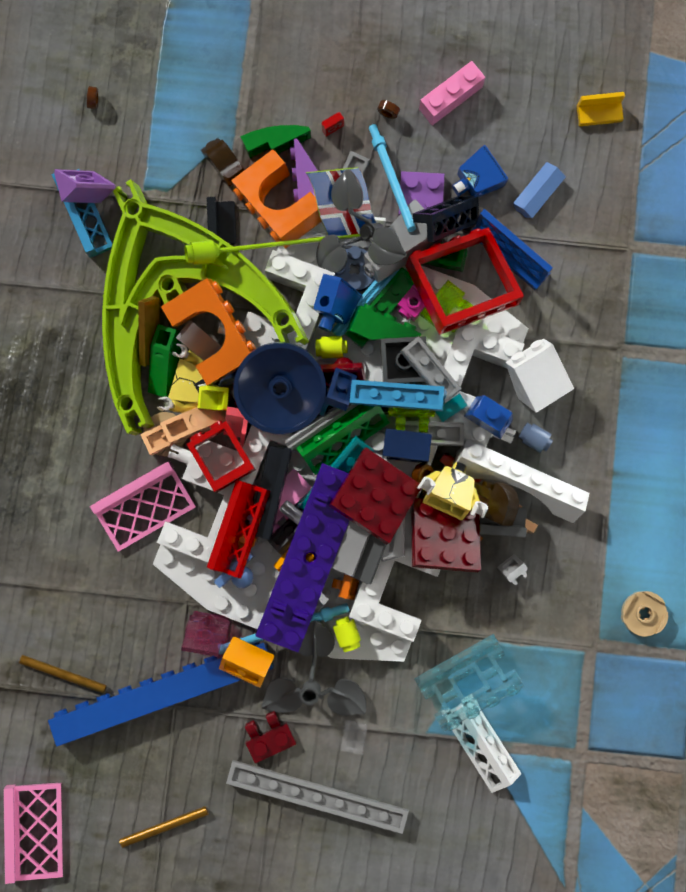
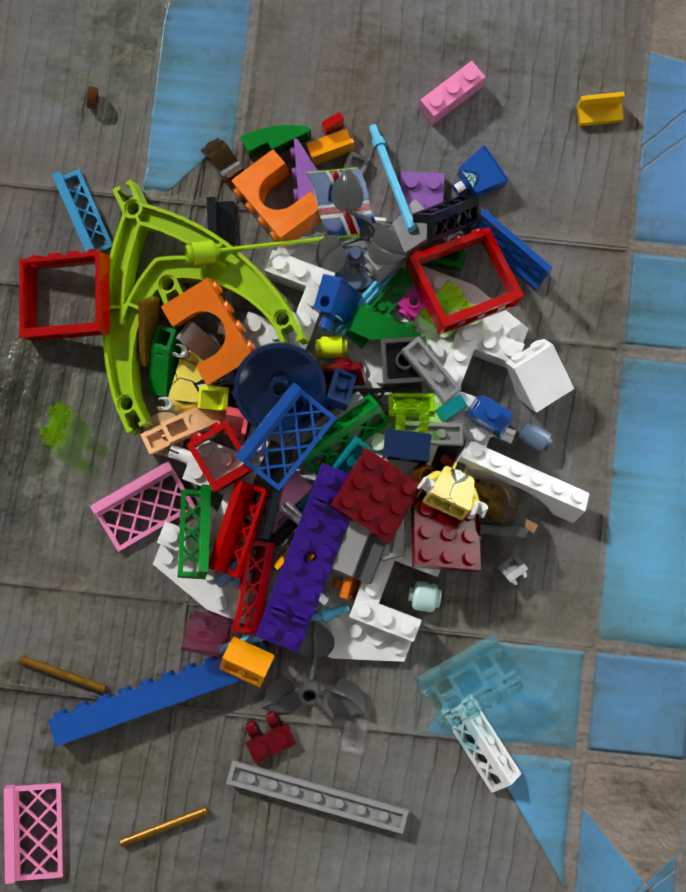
medium lavender slope [54,169,115,203] -> none
neon yellow brick [333,616,361,652] -> none
dark azure fence [350,380,447,411] -> none
reddish brown tile [377,100,400,119] -> none
medium blue piece [513,162,566,218] -> none
tan plate [621,591,668,637] -> none
none -> red window [19,249,110,341]
none -> clear neon green plate [39,401,71,448]
none -> green fence [177,484,211,579]
none -> red fence [232,540,275,634]
none -> blue fence [235,383,337,491]
none -> light orange panel [306,129,354,166]
none -> light aqua head [408,581,442,612]

